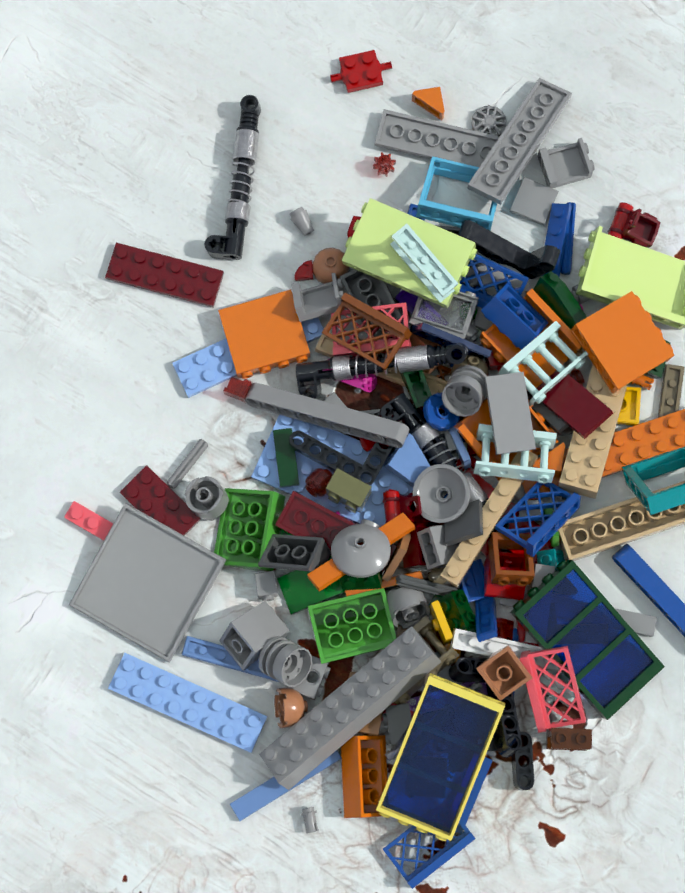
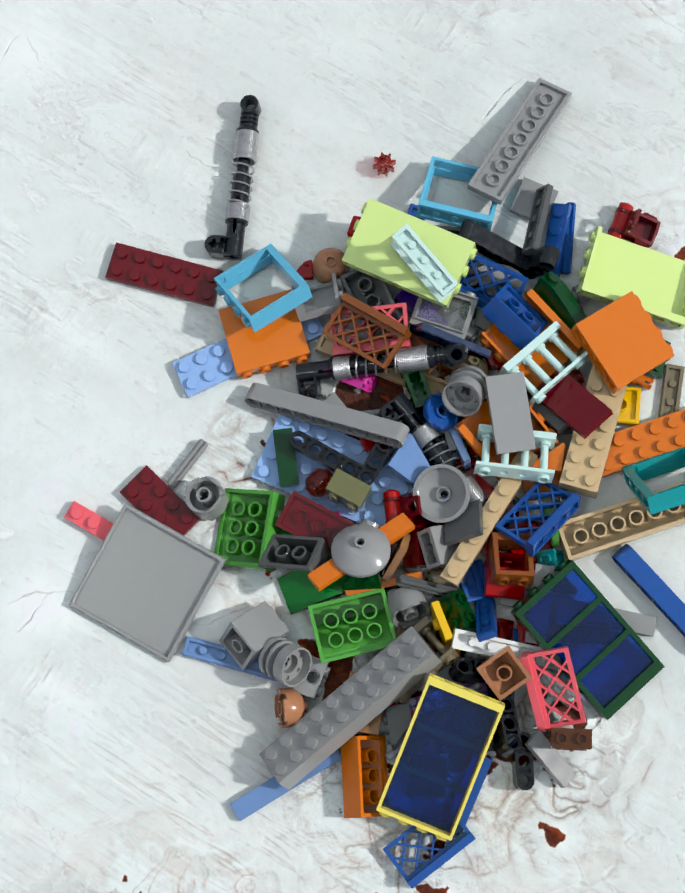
light blue plate [108,653,268,753] -> none
clear red panel [223,377,252,402] -> none
light grey brick [255,571,278,601] -> none
light grey cone [290,207,314,236] -> none
light grey pin [301,807,319,833] -> none
red plate [330,50,392,93] -> none
light grey plate [375,109,520,180] -> none
orange slope [412,87,445,121] -> none
light grey wheel [472,105,506,136] -> none
light grey panel [537,138,595,189] -> none
none -> medium azure window [214,244,312,332]
none -> dark grey tile [522,184,553,256]
none -> light grey tile [525,730,576,788]

